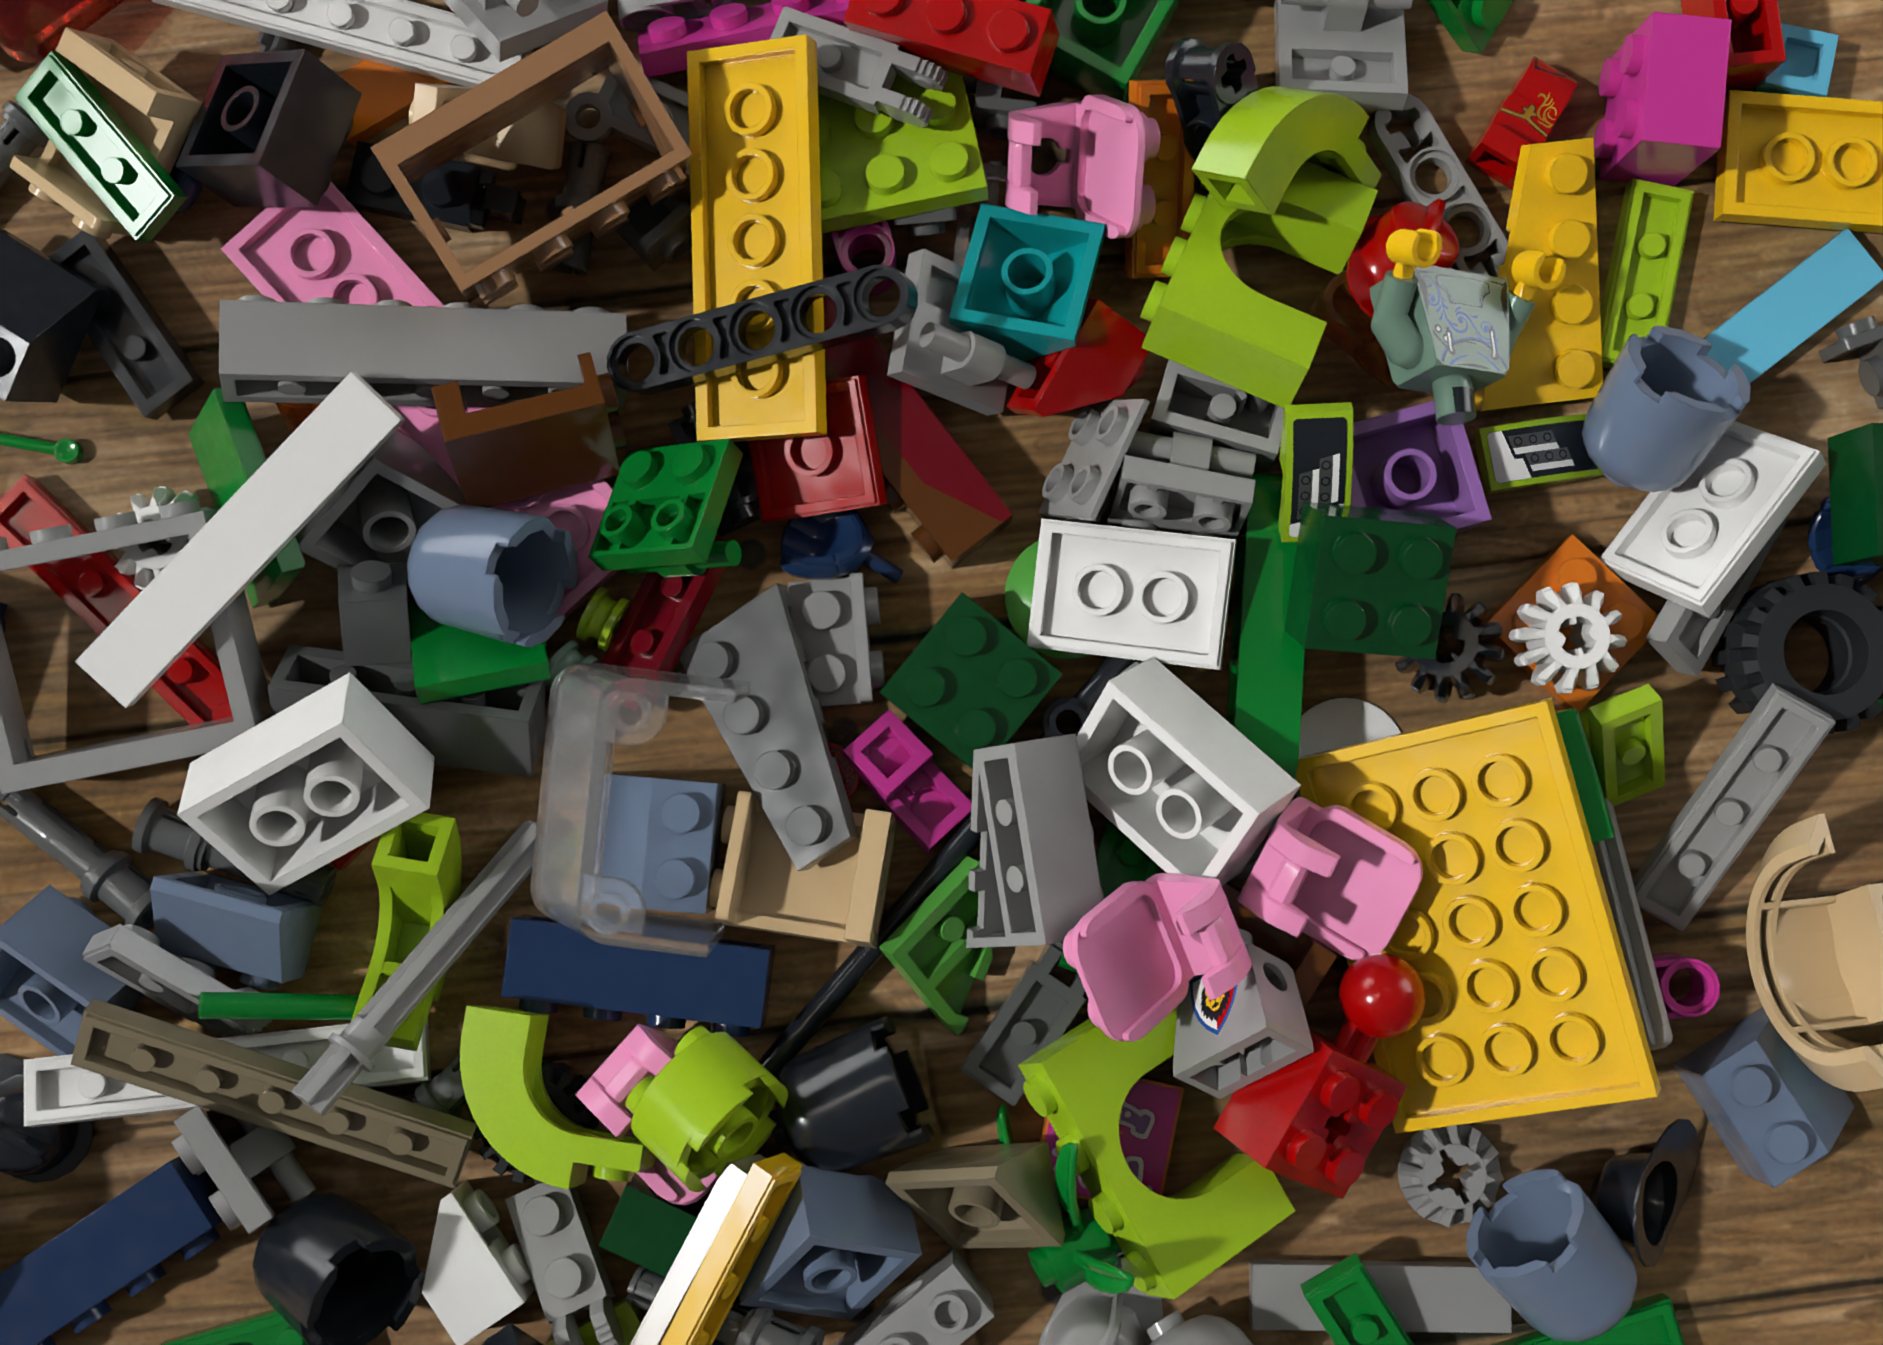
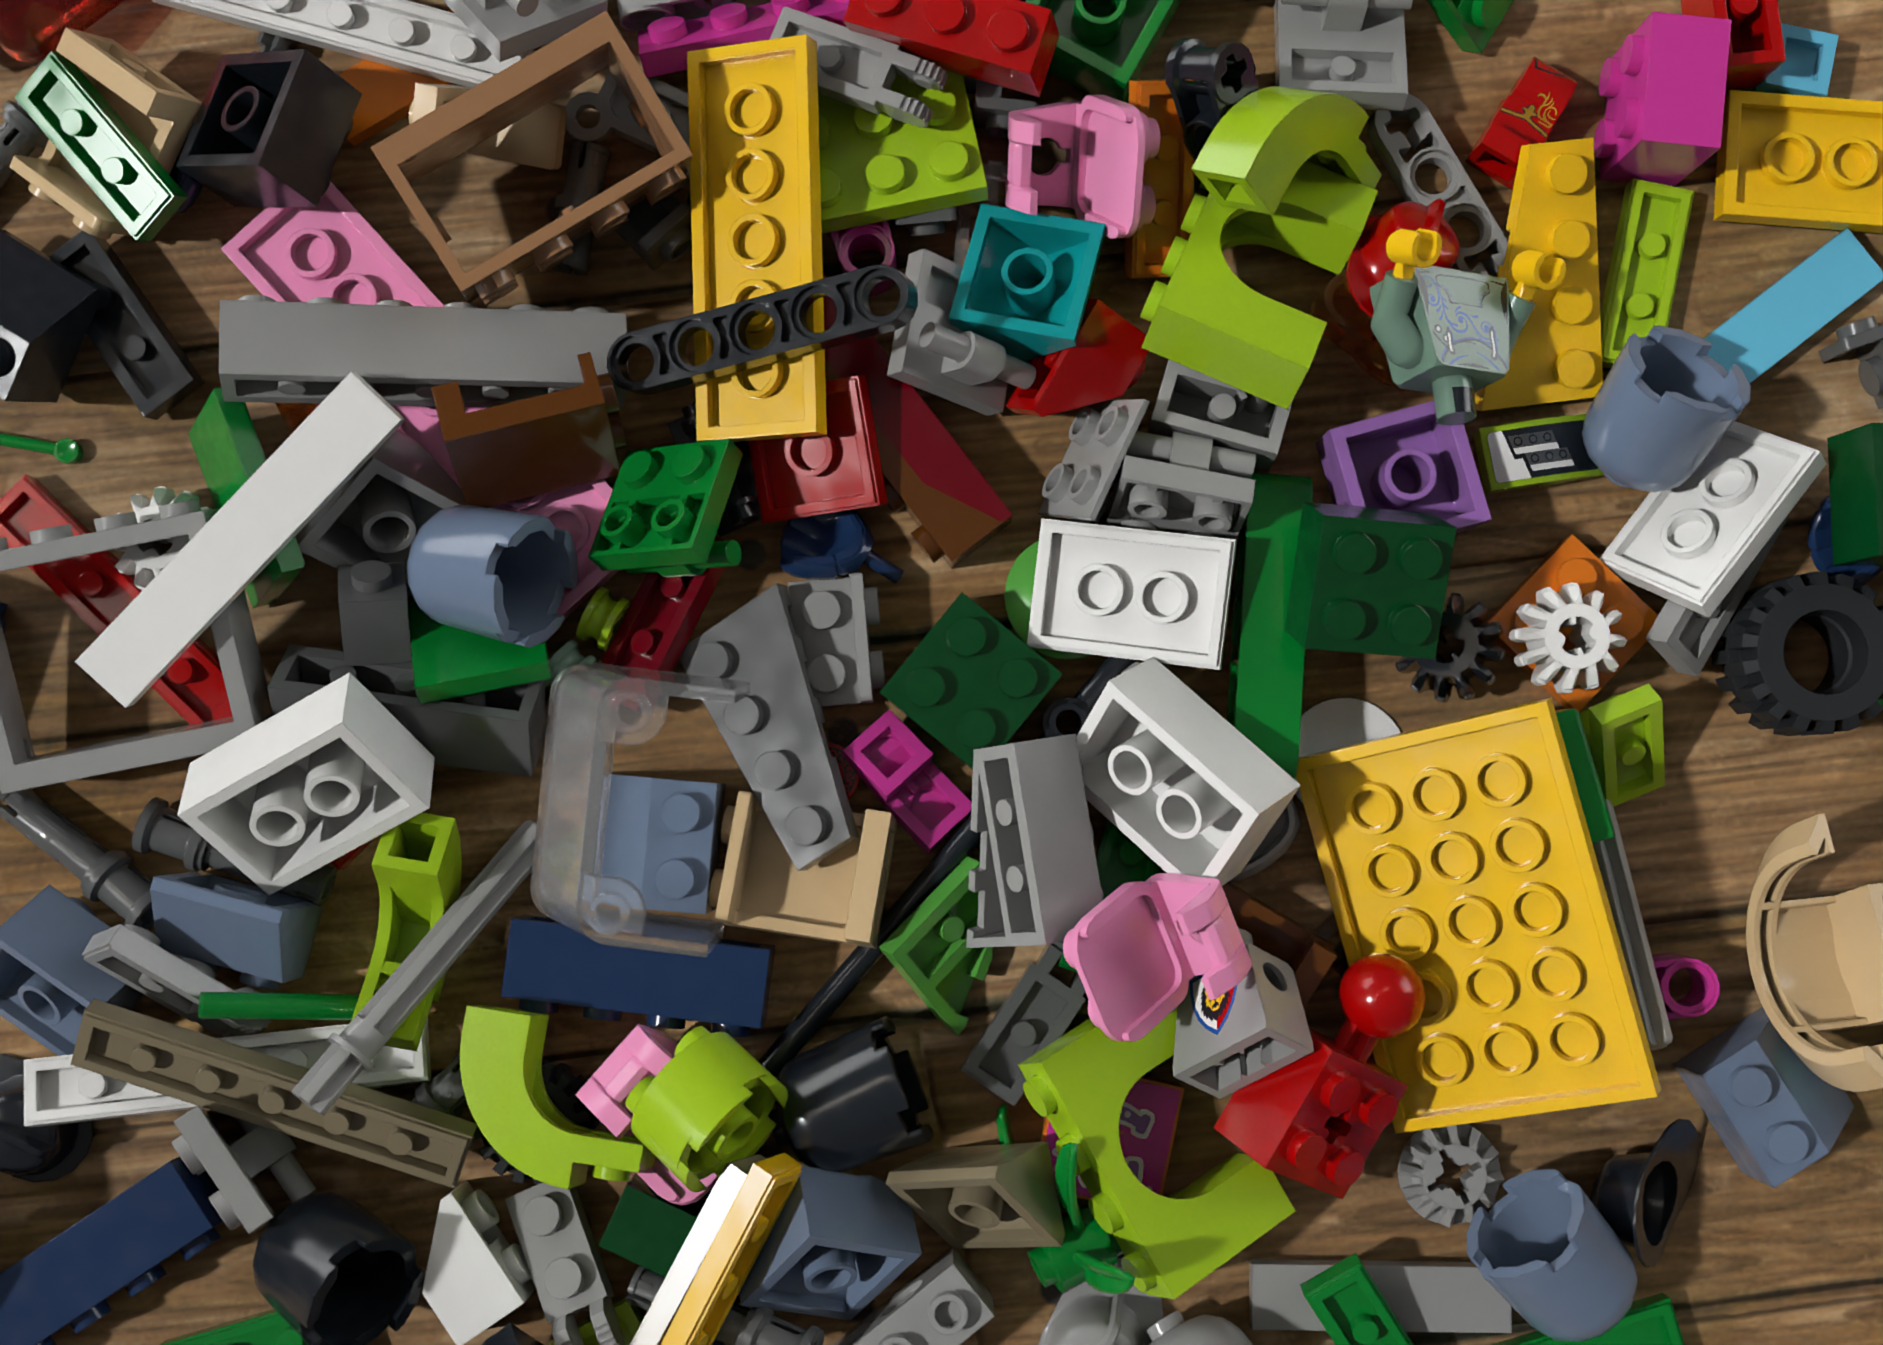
black hinge [345,141,527,233] -> none
bright pink piece [1237,797,1423,960] -> none
slope [1278,402,1353,542] -> none
light grey tile [1632,683,1836,932] -> none

